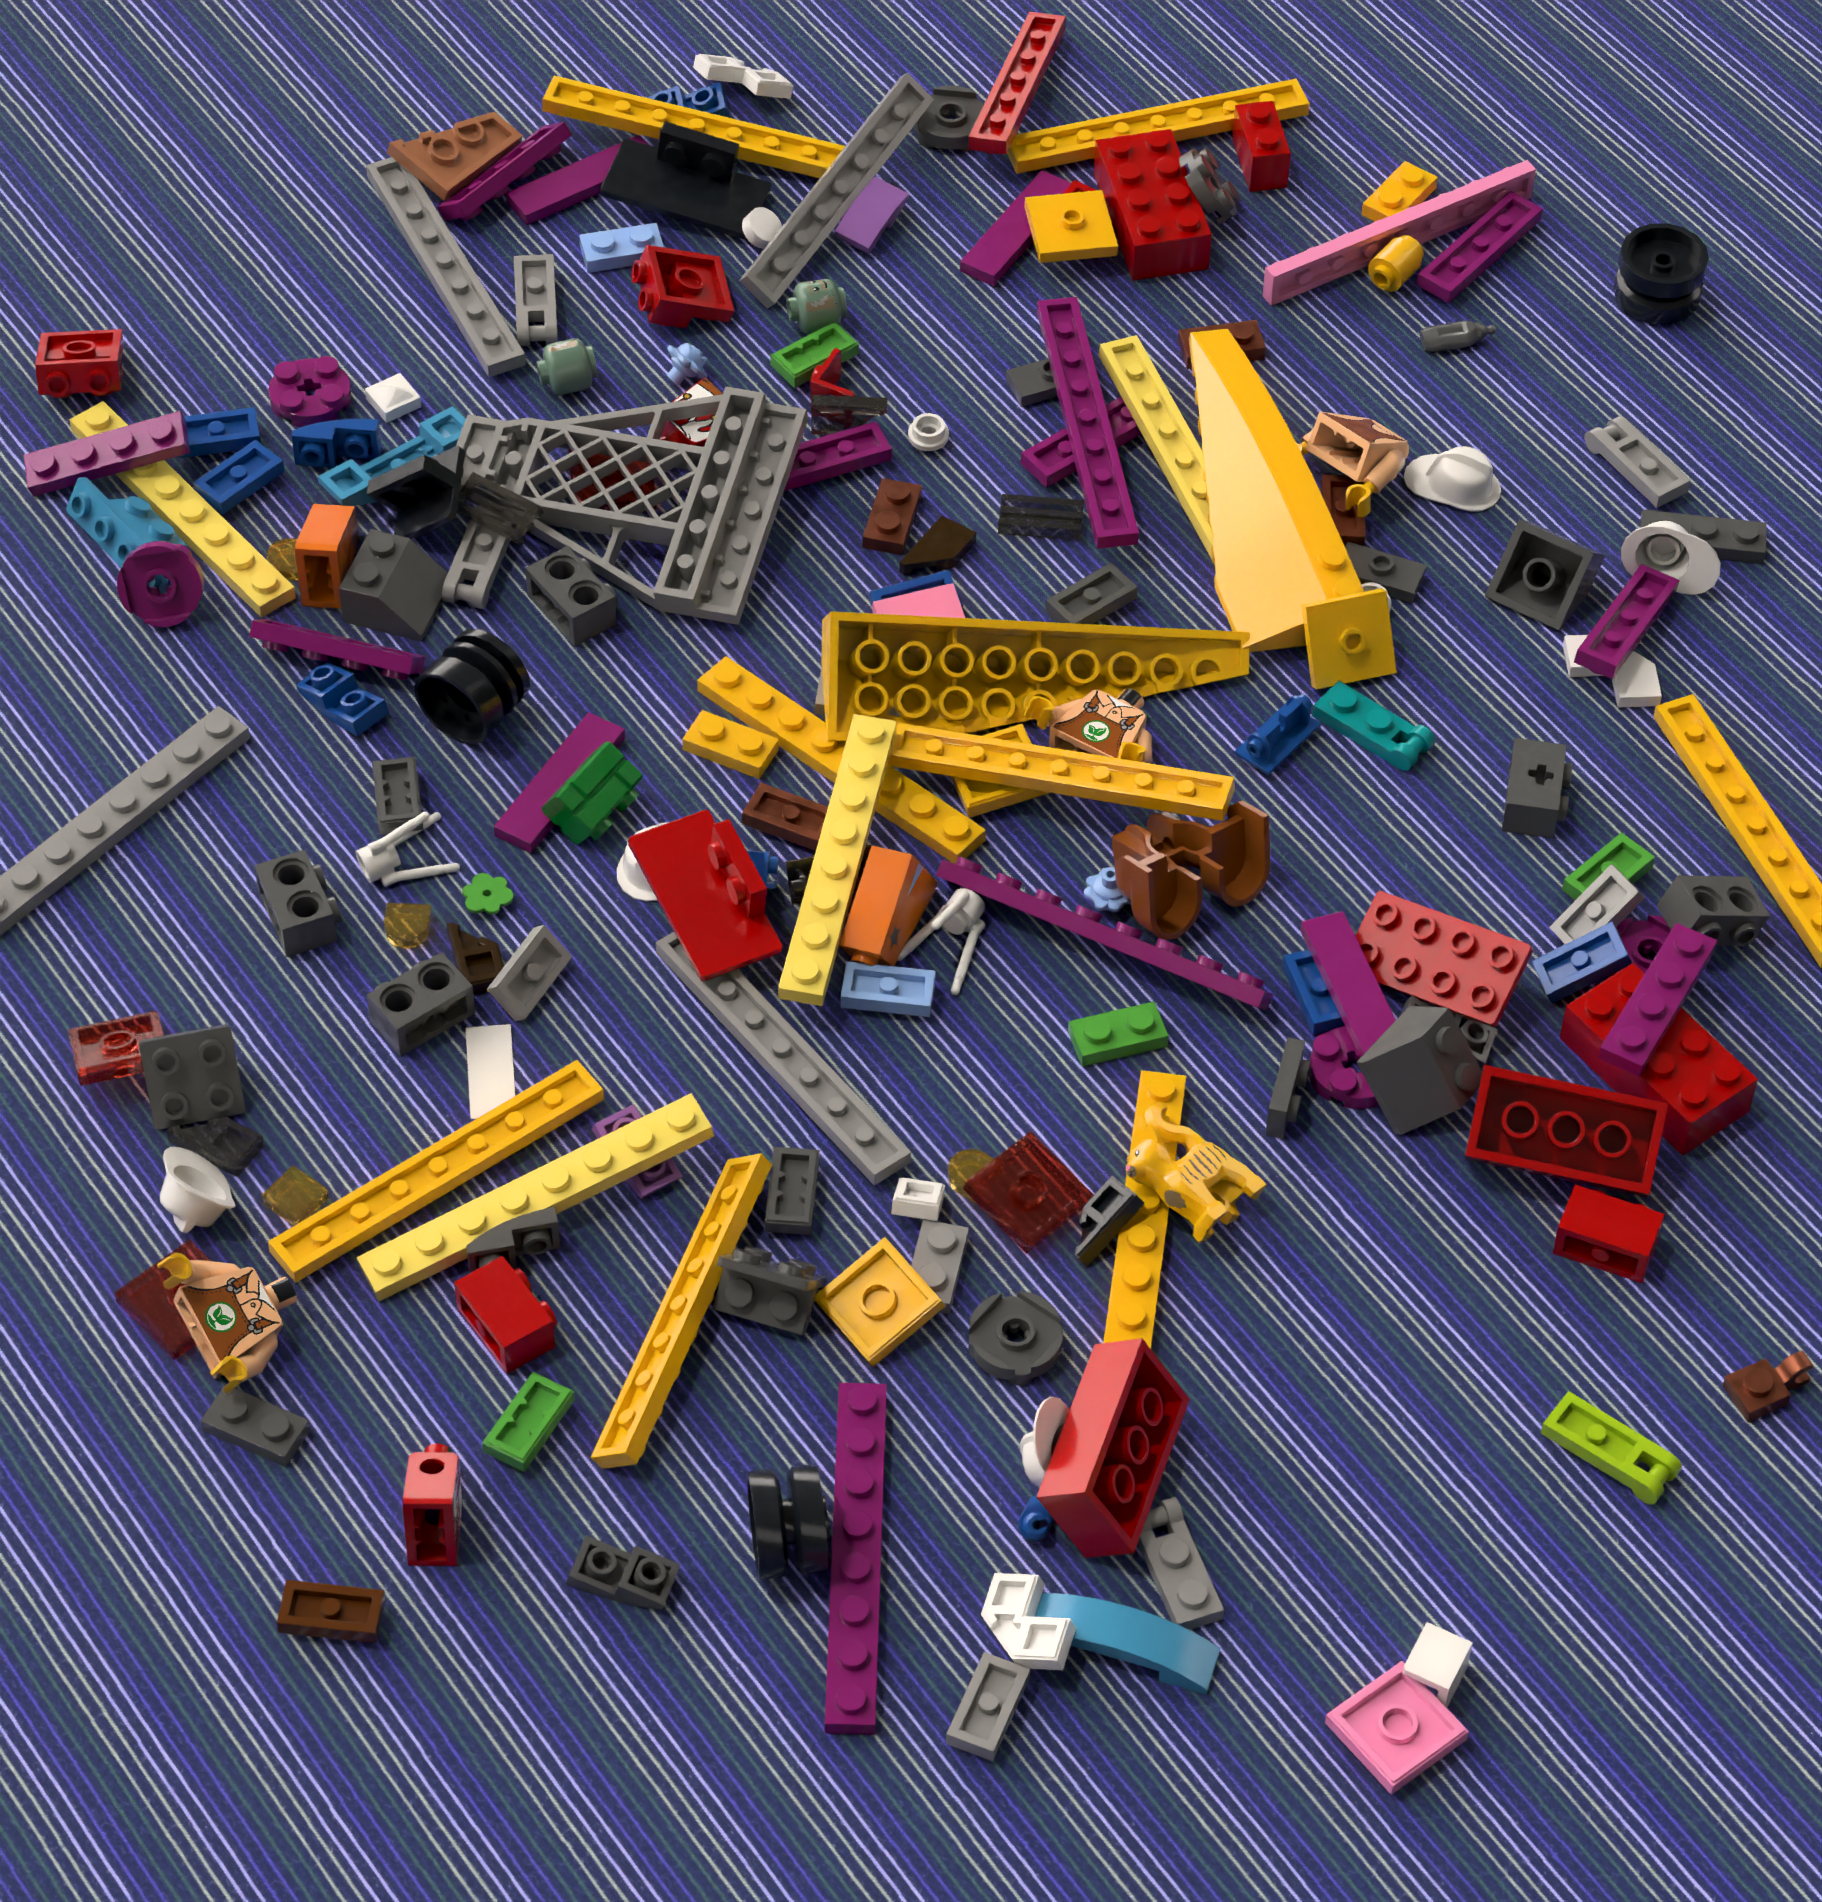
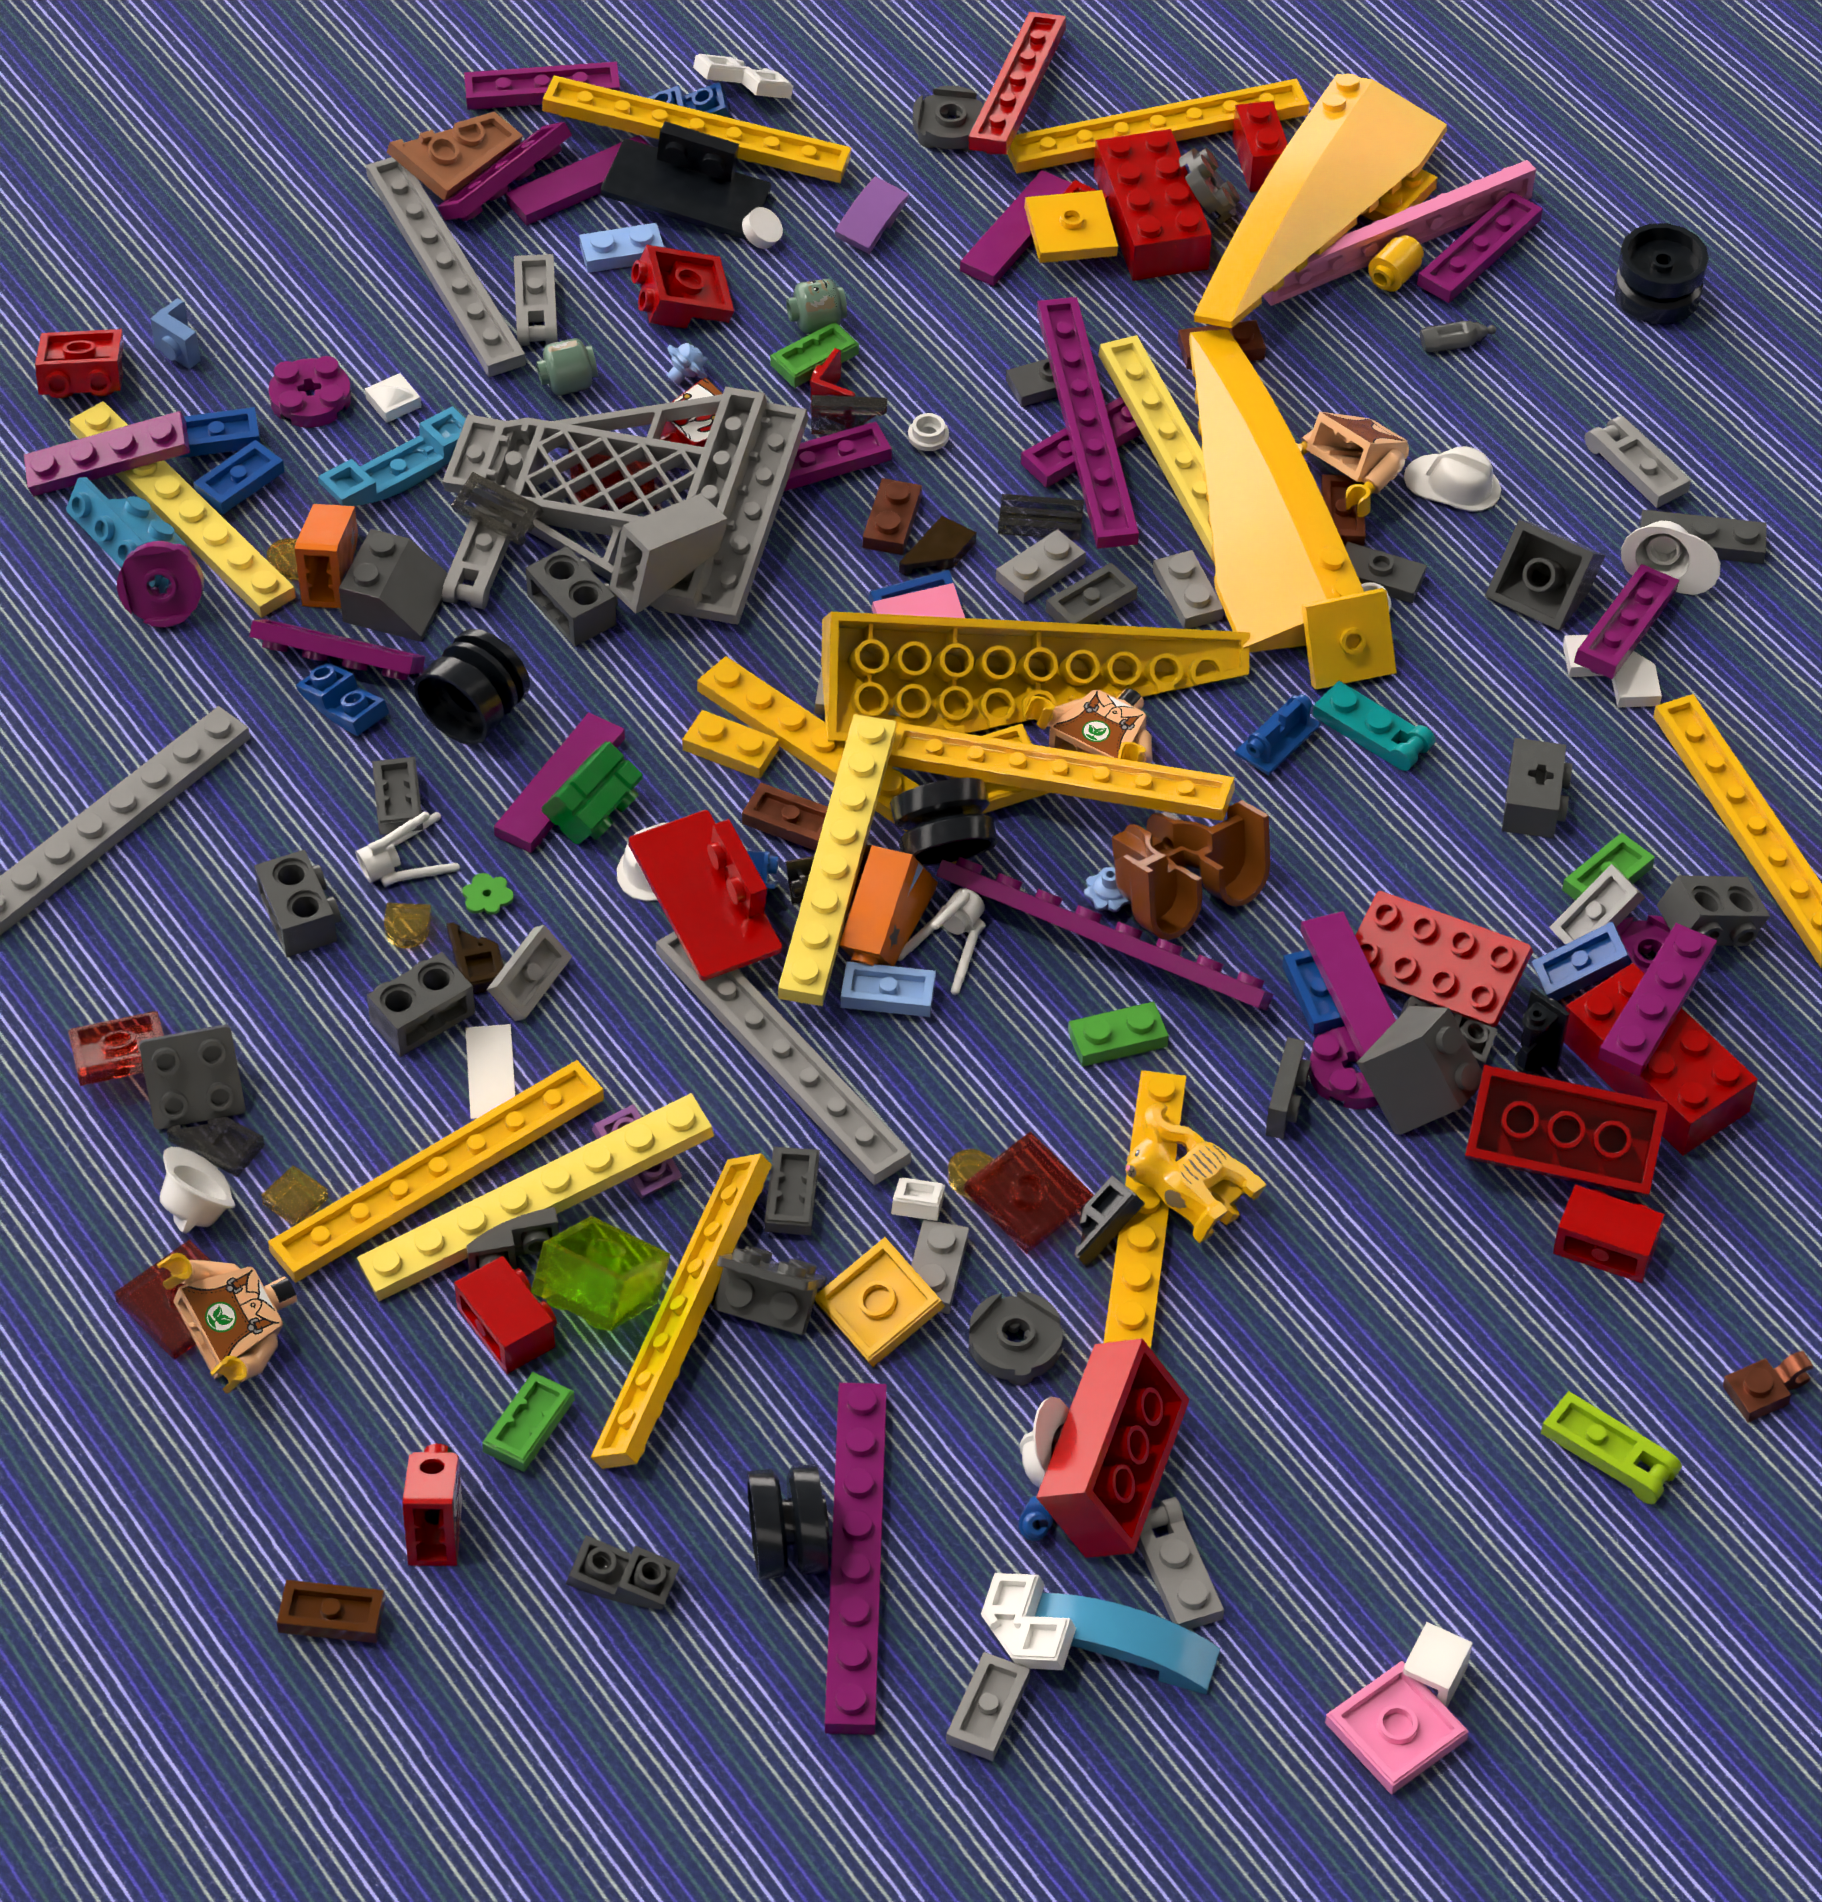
dark grey plate [201,1384,310,1467] -> none
blue slope [292,419,382,468] -> none
black bracket [366,446,465,539] -> none
light grey plate [739,72,934,308] -> none
none -> medium blue bracket [150,298,201,369]
none -> magenta plate [464,61,620,110]
none -> clear neon green brick [531,1216,671,1331]
none -> light grey slope [609,493,728,614]
none -> black wheel [890,777,998,866]
none -> light grey plate [996,529,1086,604]
none -> light grey plate [1153,550,1224,629]
none -> yellow wedge [1194,74,1447,328]
none -> black hinge [1514,988,1570,1075]

